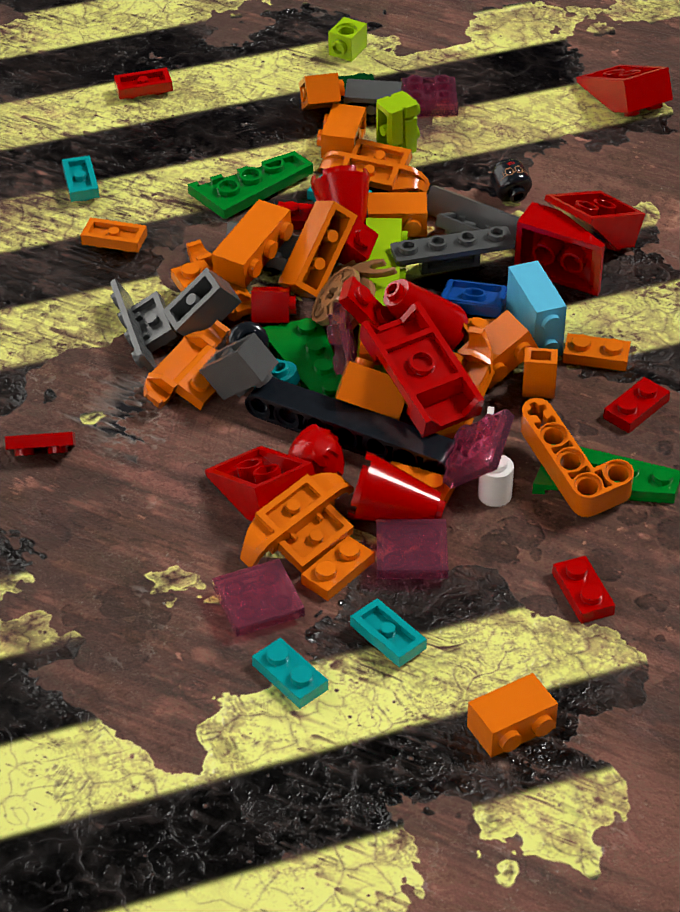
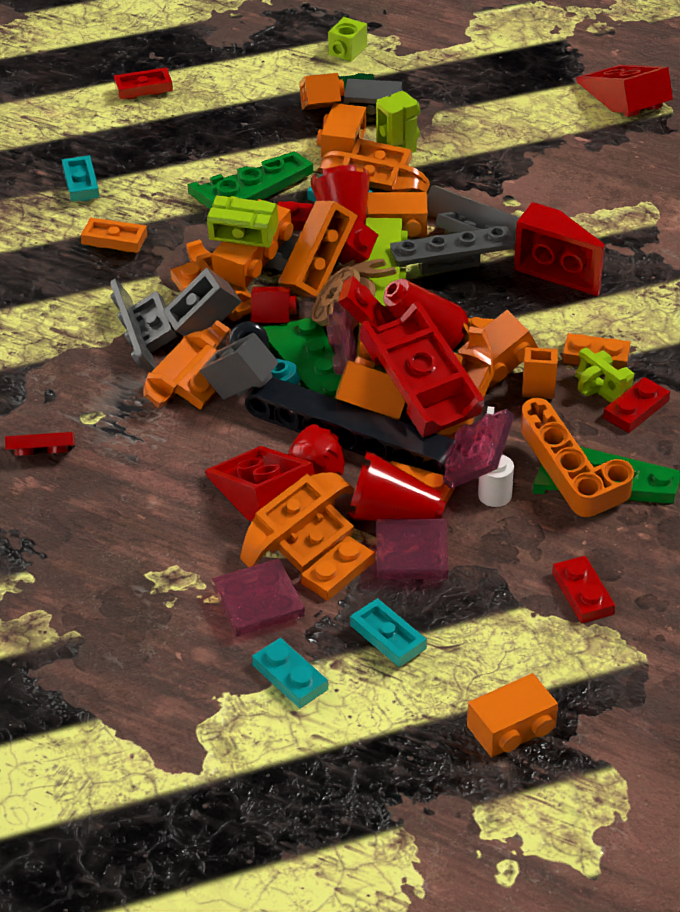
clear pink tile [401,74,458,117] -> none
blue tile [441,279,507,318] -> none
black head [490,158,532,203] -> none
medium azure brick [506,260,567,356] -> none
red slope [544,190,645,251] -> none
none -> lime brick [207,195,278,248]
none -> lime hips [575,347,634,403]

